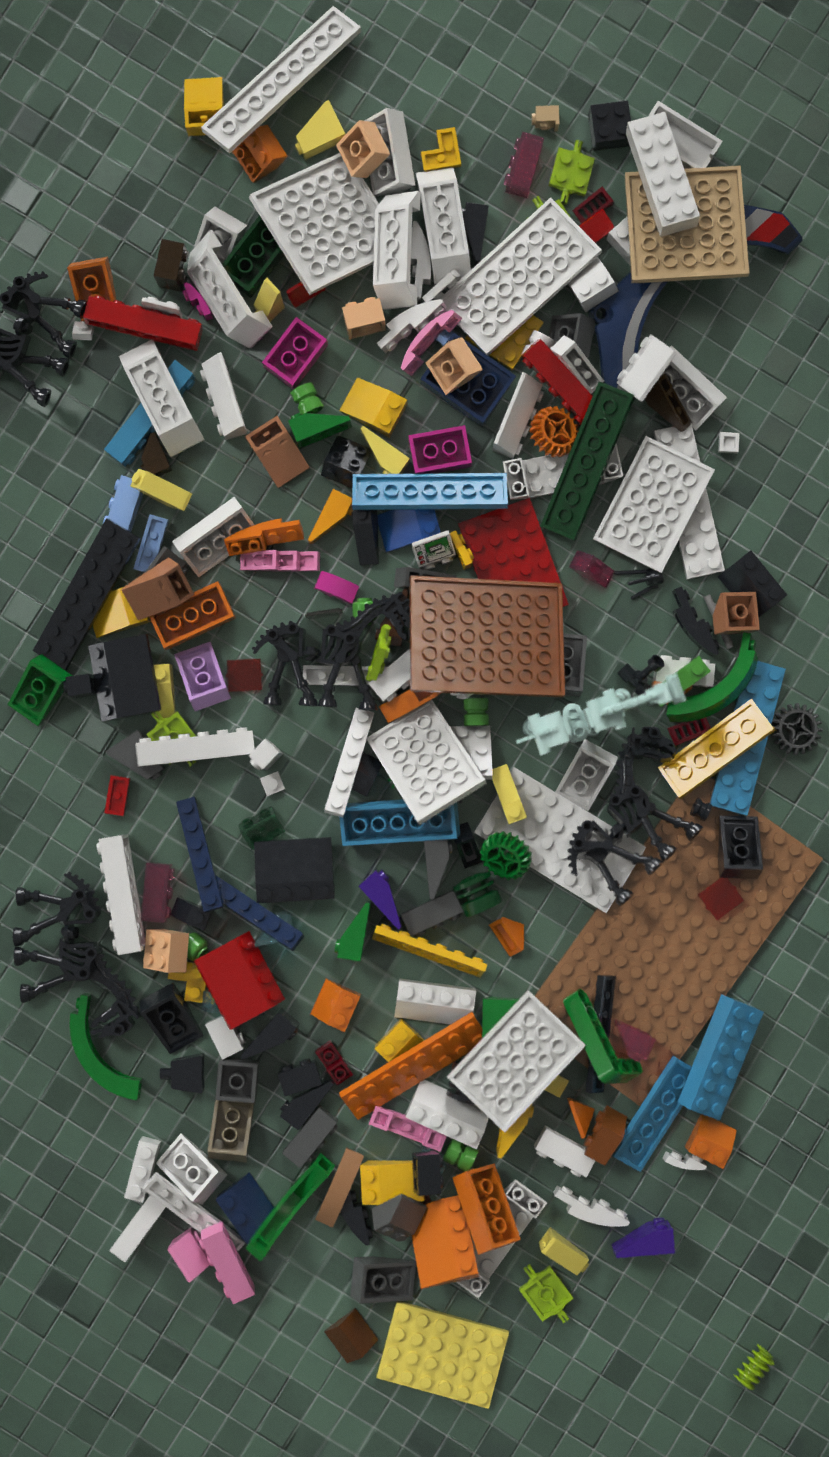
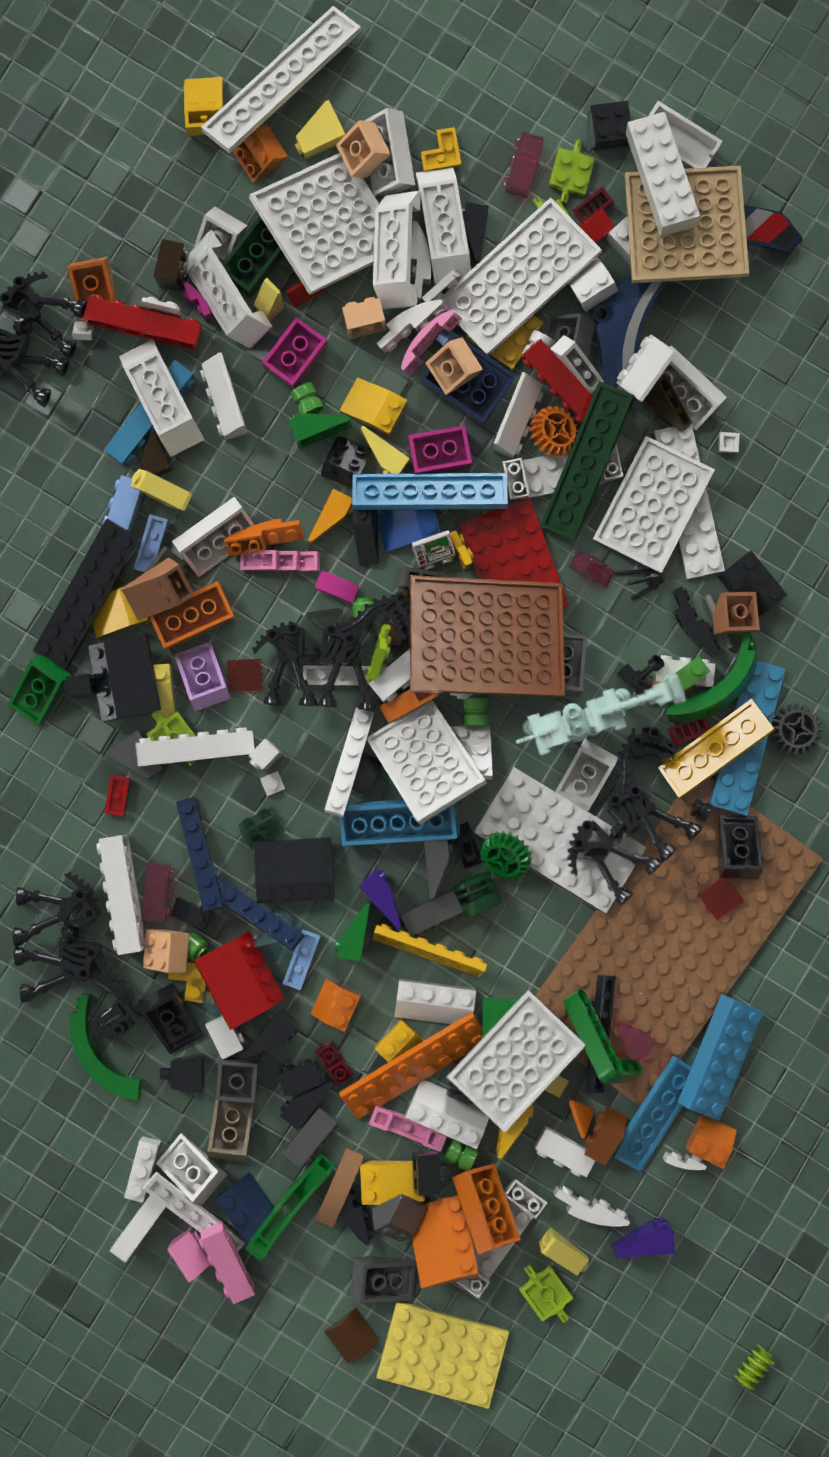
nougat slope [245,416,310,488] -> none
orange slope [489,917,524,957] -> none
light yellow slope [492,764,527,825] -> none
tan brick [531,105,559,131] -> none
none -> light blue plate [282,929,321,990]

